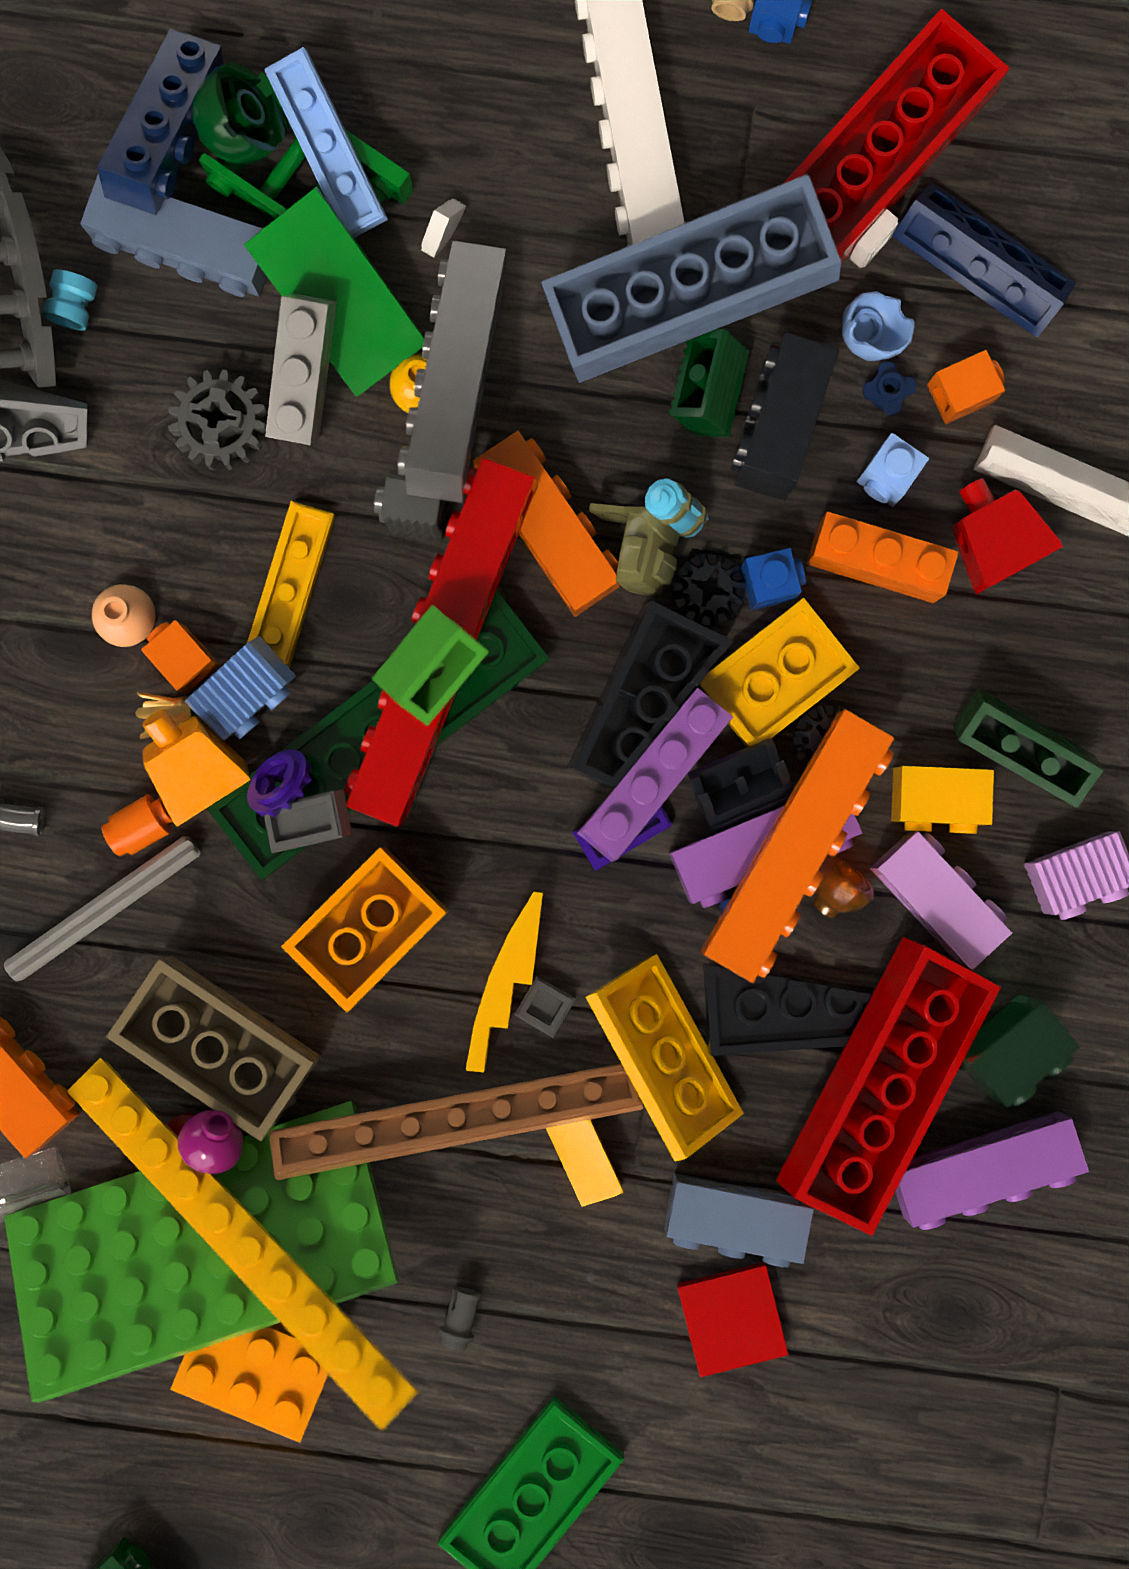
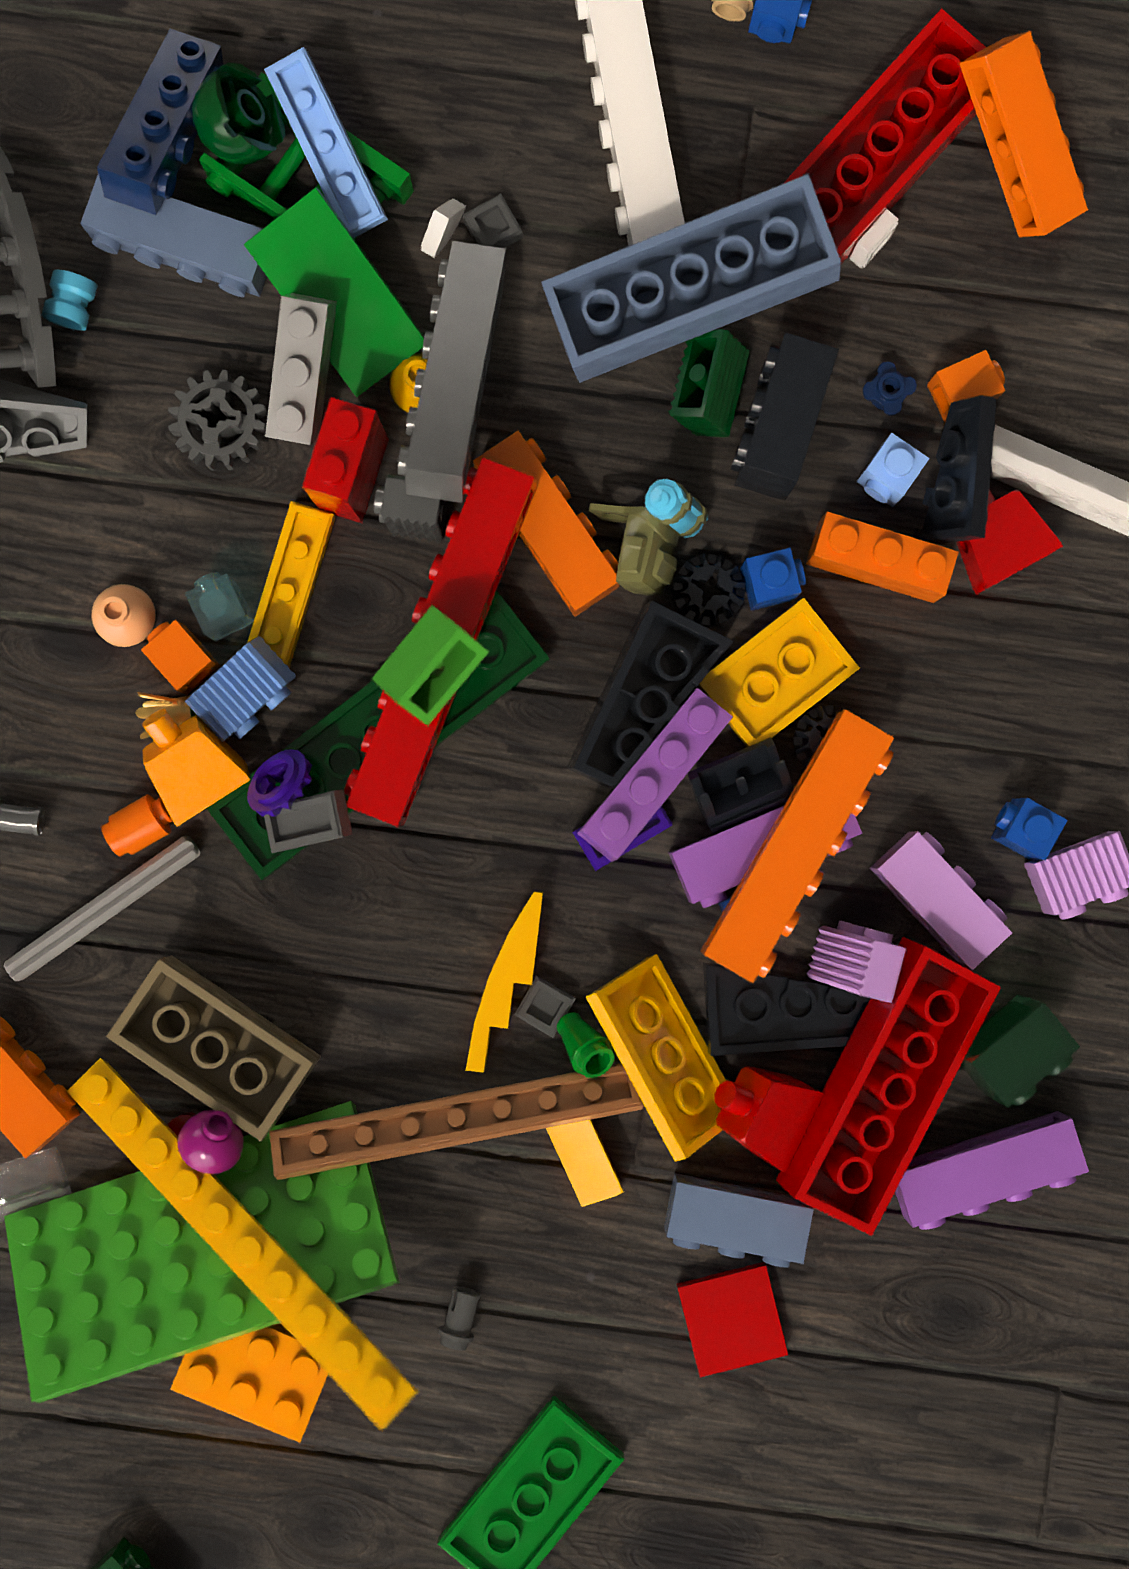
light orange brick [281,847,449,1012] -> none
clear orange brick [813,857,874,918] -> none
light blue hair [842,291,915,361] -> none
yellow brick [891,766,994,834] -> none
dark blue fence [892,181,1076,338] -> none
dark green brick [953,688,1104,808] -> none
none -> clear light blue brick [185,572,254,641]
none -> red brick [302,397,389,523]
none -> dark grey tile [462,194,523,248]
none -> green cone [556,1012,615,1078]
none -> red torso [714,1066,824,1173]
none -> lavender brick [807,921,906,1003]
none -> black wing [913,395,997,544]
none -> orange brick [959,31,1088,237]
none -> blue brick [991,797,1067,860]

